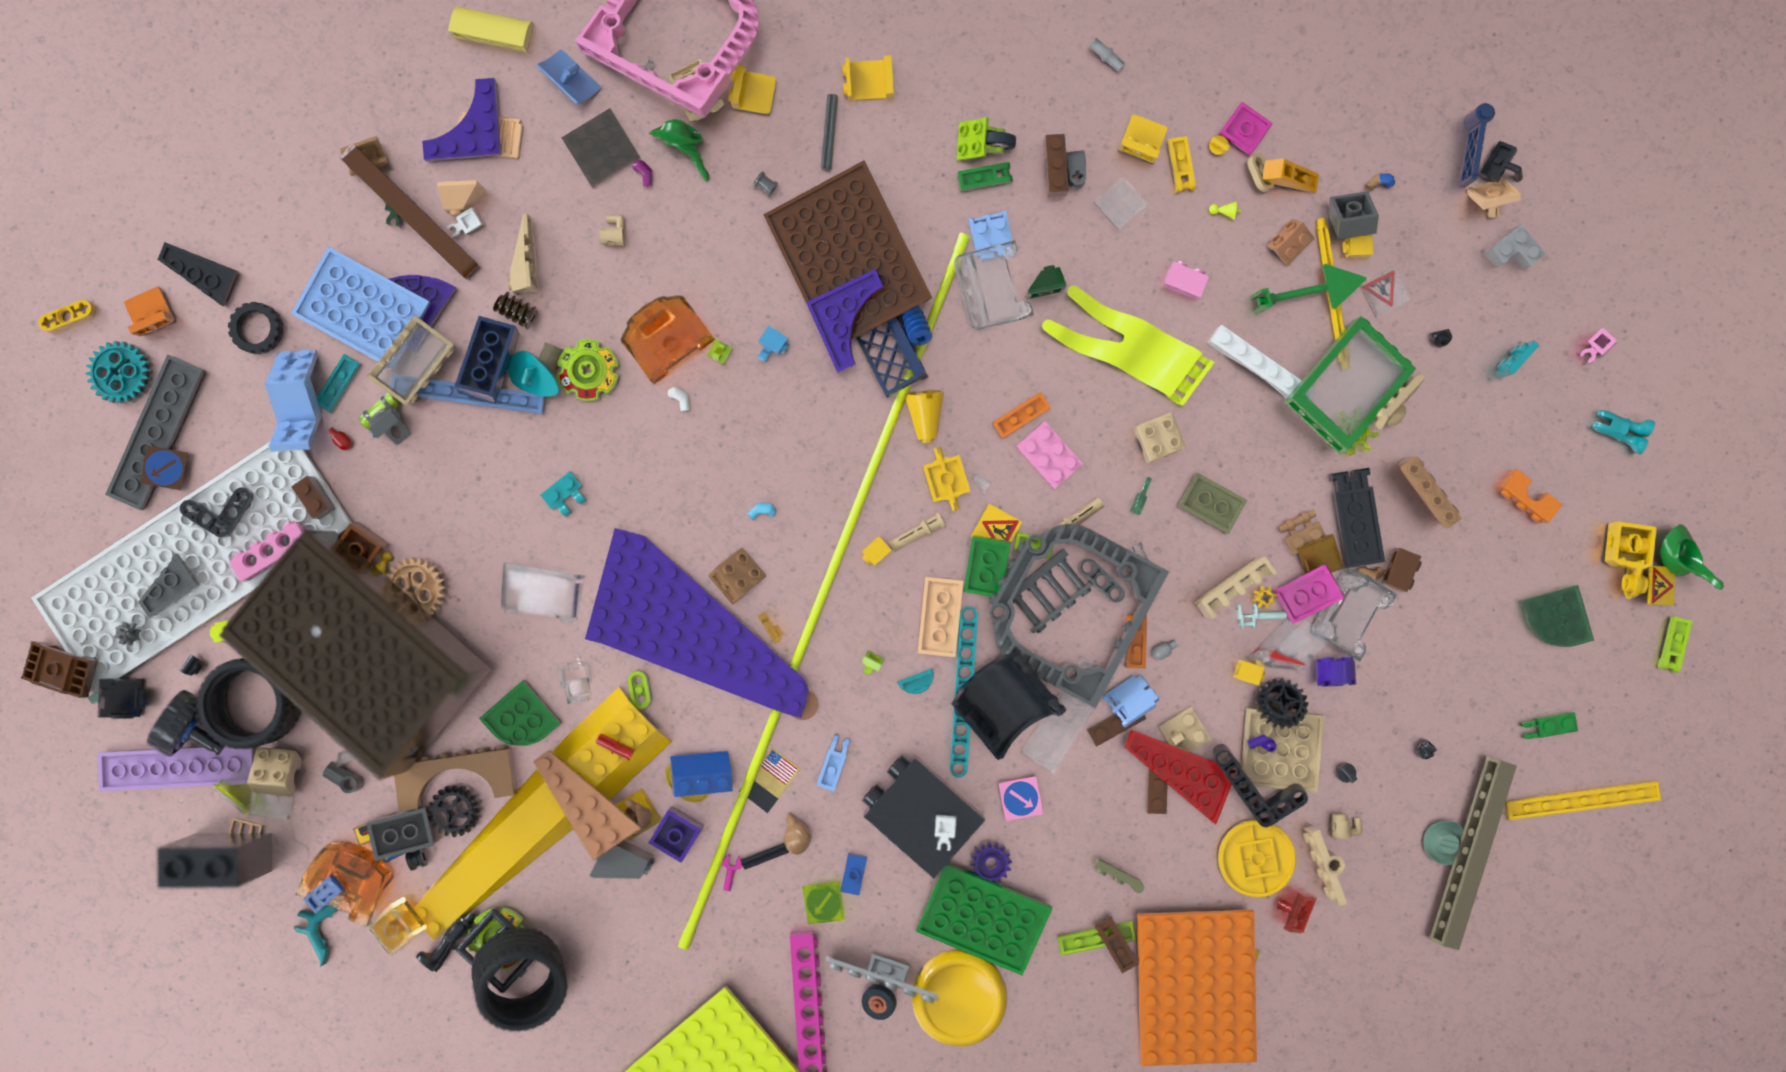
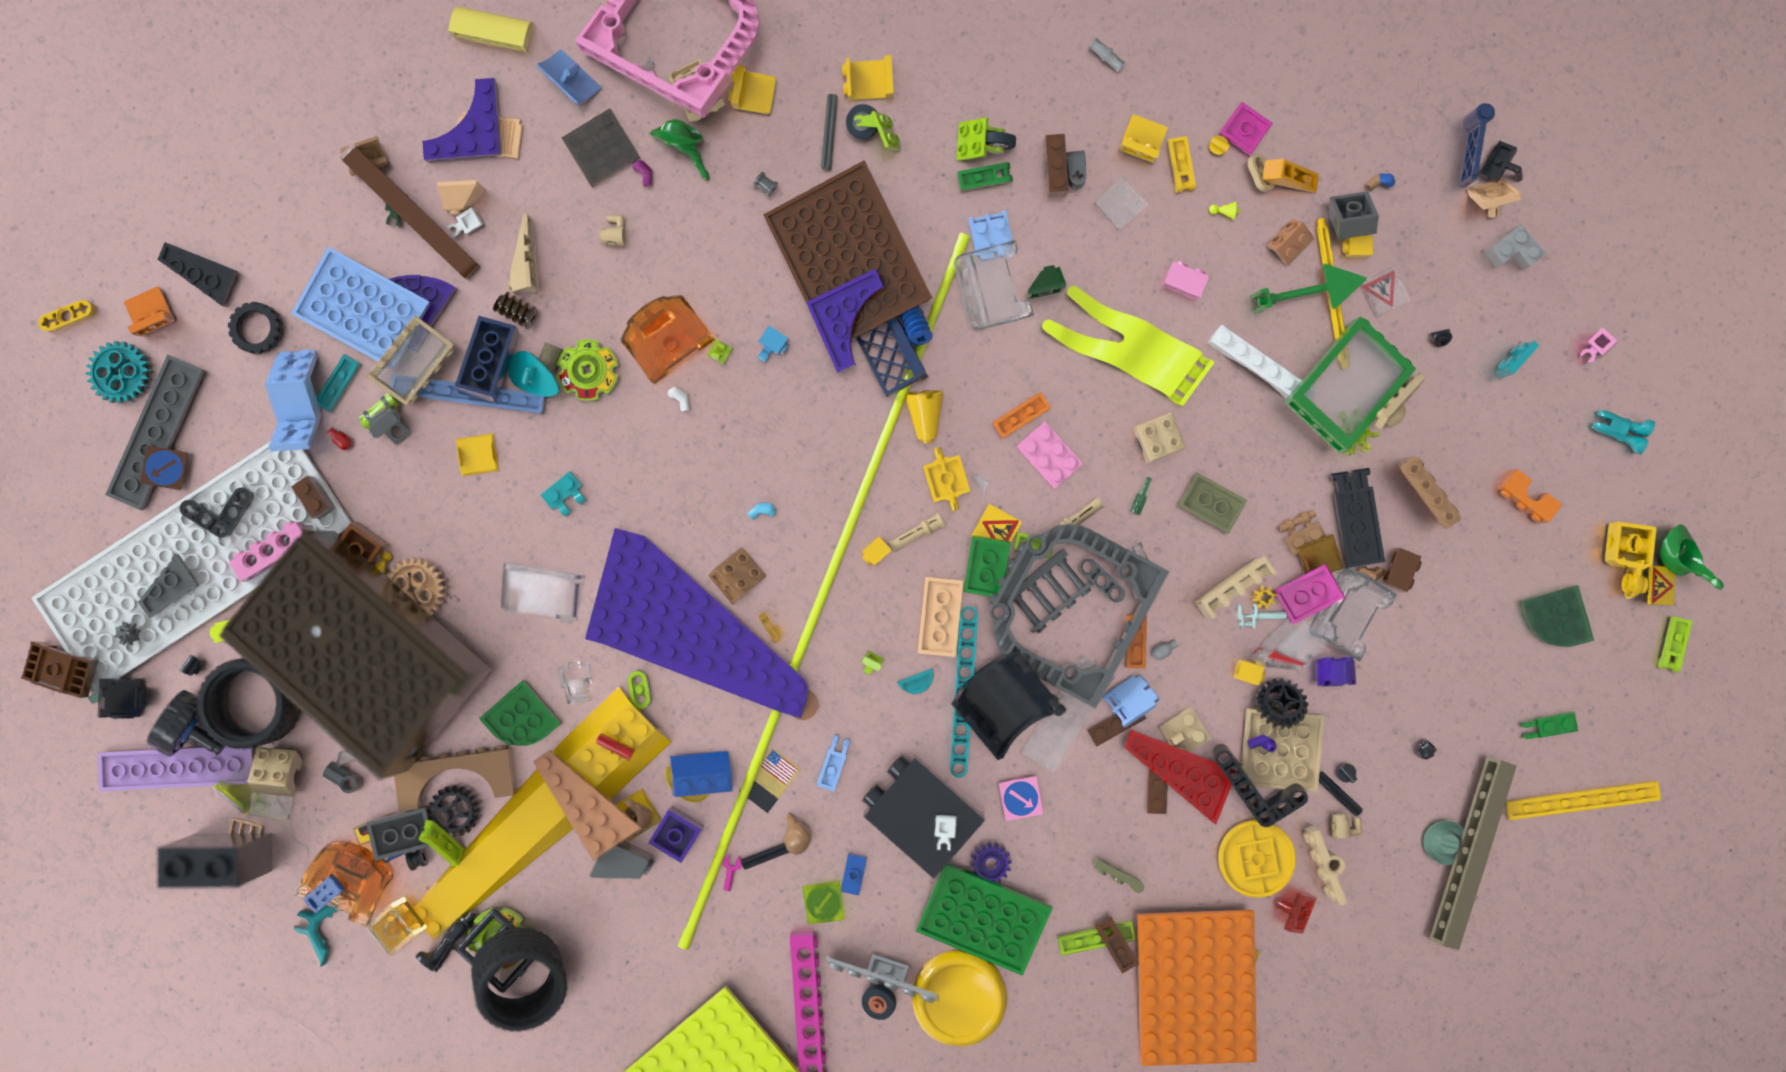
none -> lime plate [419,820,465,866]
none -> yellow piece [456,433,499,477]
none -> plate [846,104,901,152]
none -> black axle [1319,771,1363,816]

